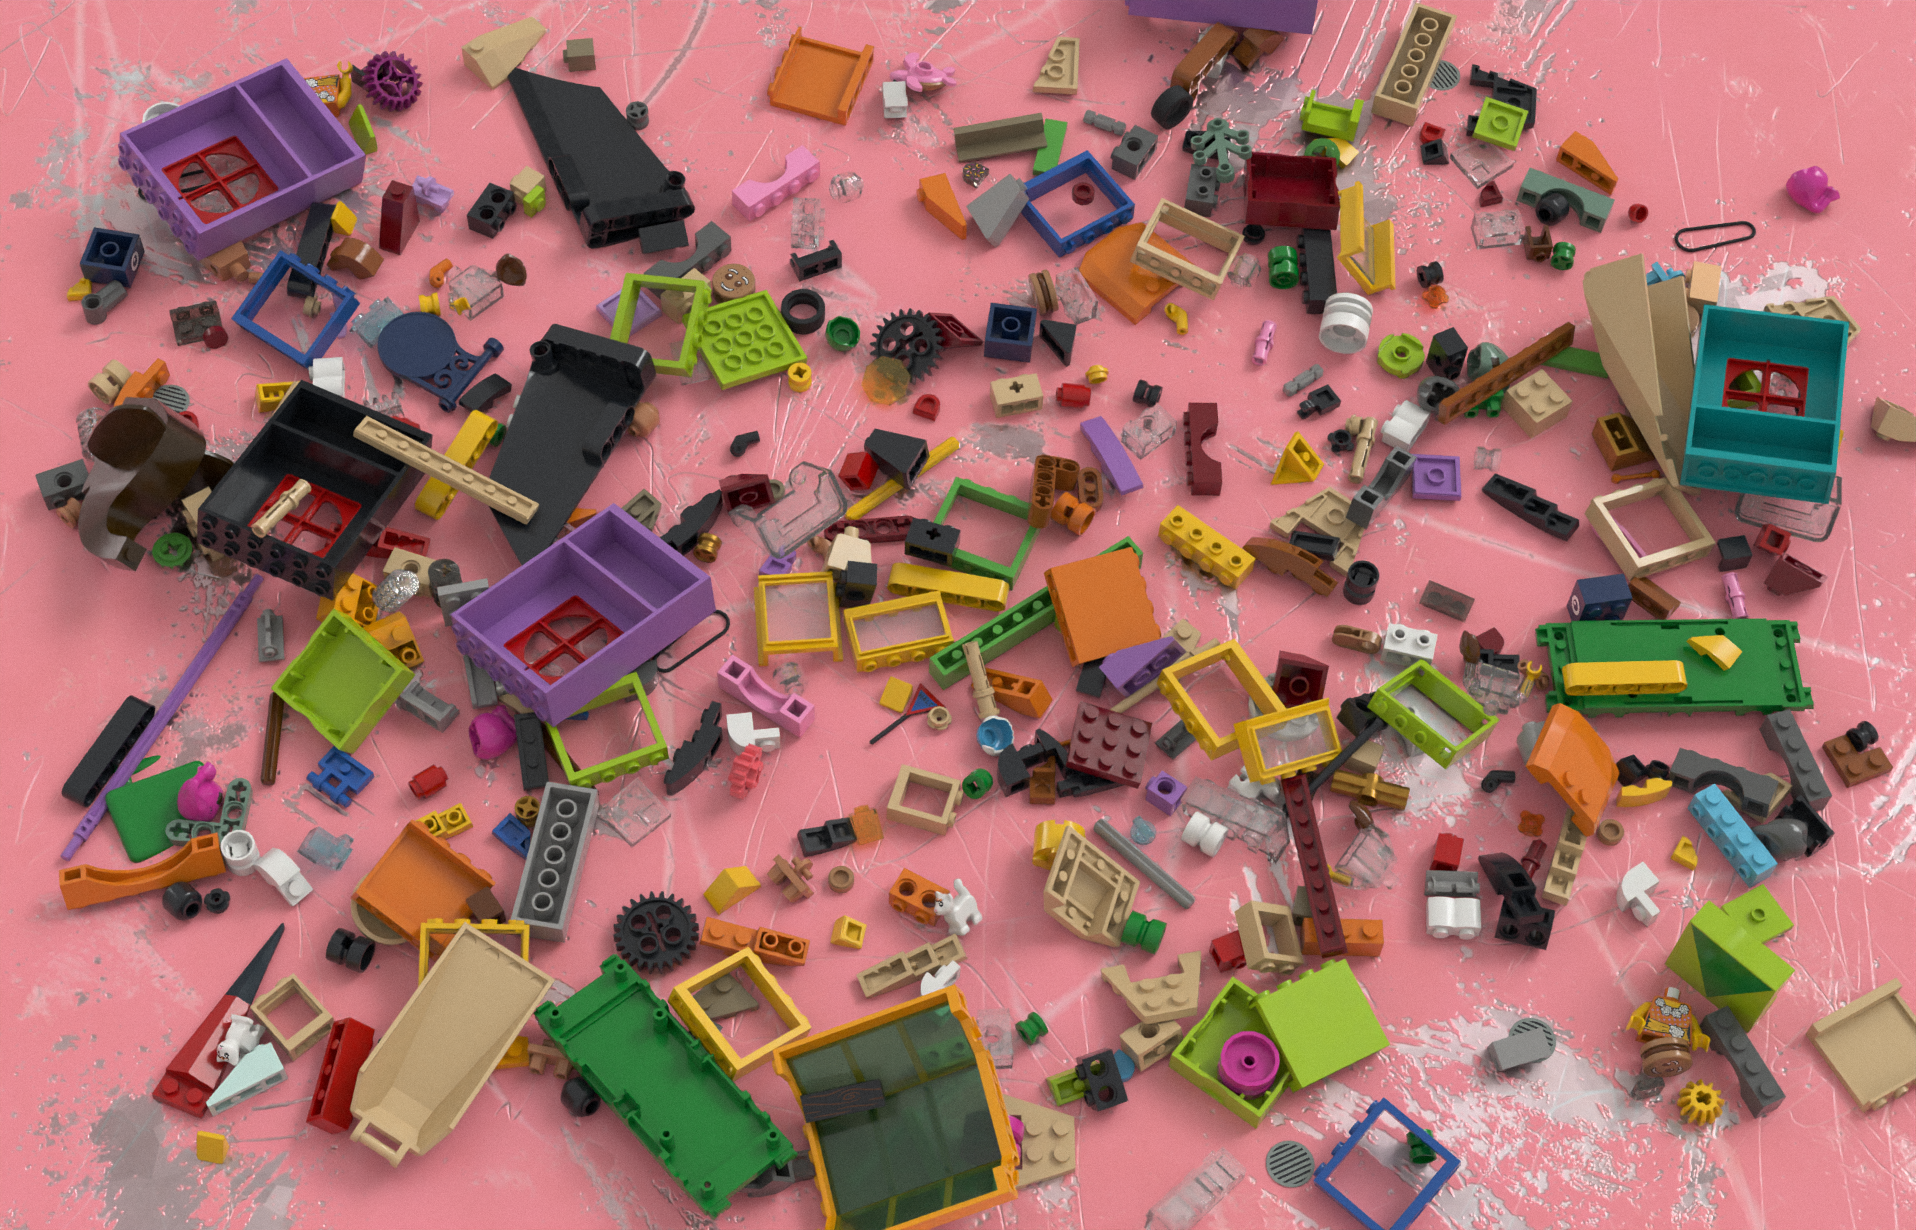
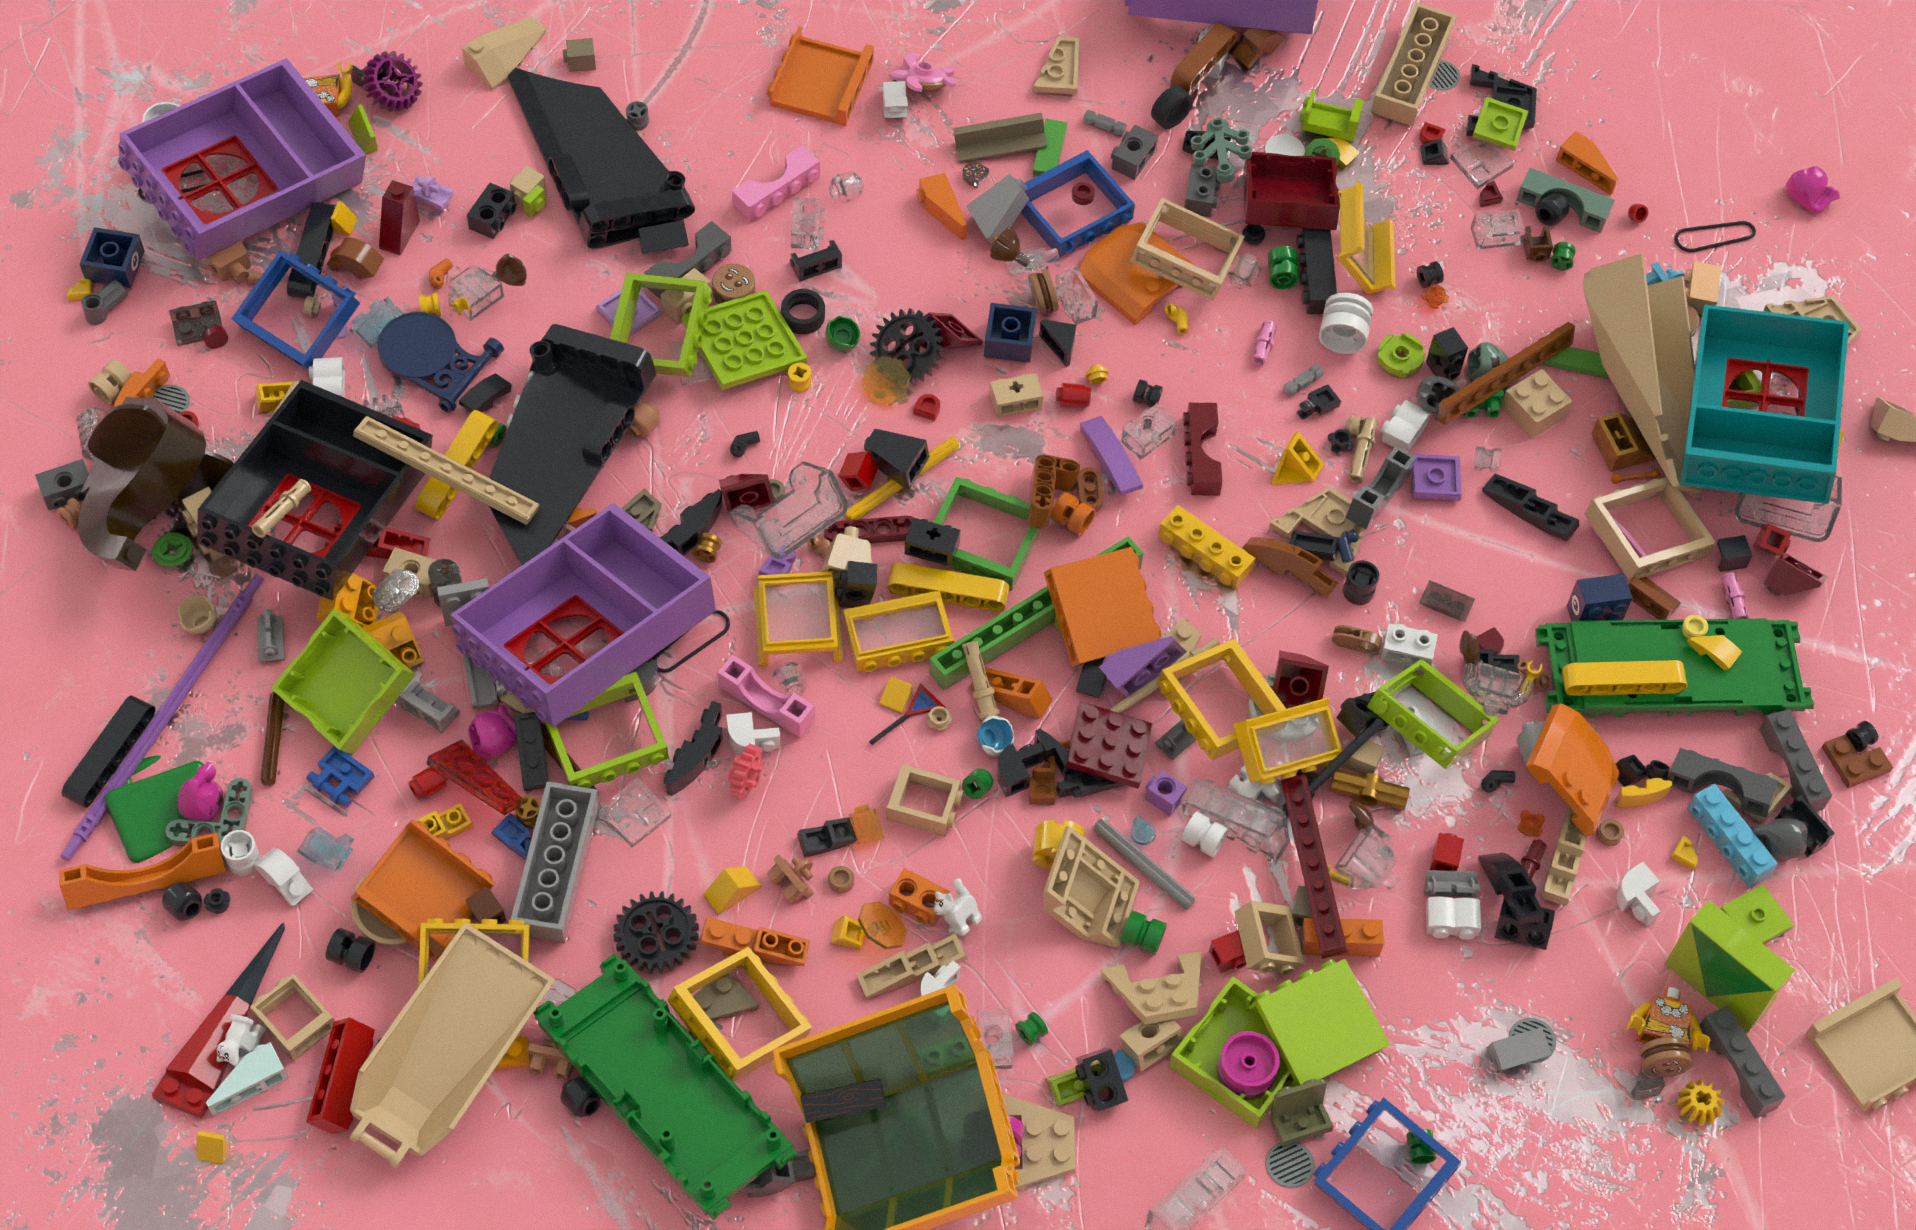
none -> tan hair [177,594,217,635]
none -> clear red wing [426,739,523,815]
none -> clear yellow piece [858,902,907,949]
none -> torso [990,227,1059,279]
none -> white sticker [1265,134,1305,156]
none -> olive bracket [1270,1079,1333,1147]
none -> dark blue arm [1338,530,1358,563]
none -> light yellow tile [1682,615,1708,639]

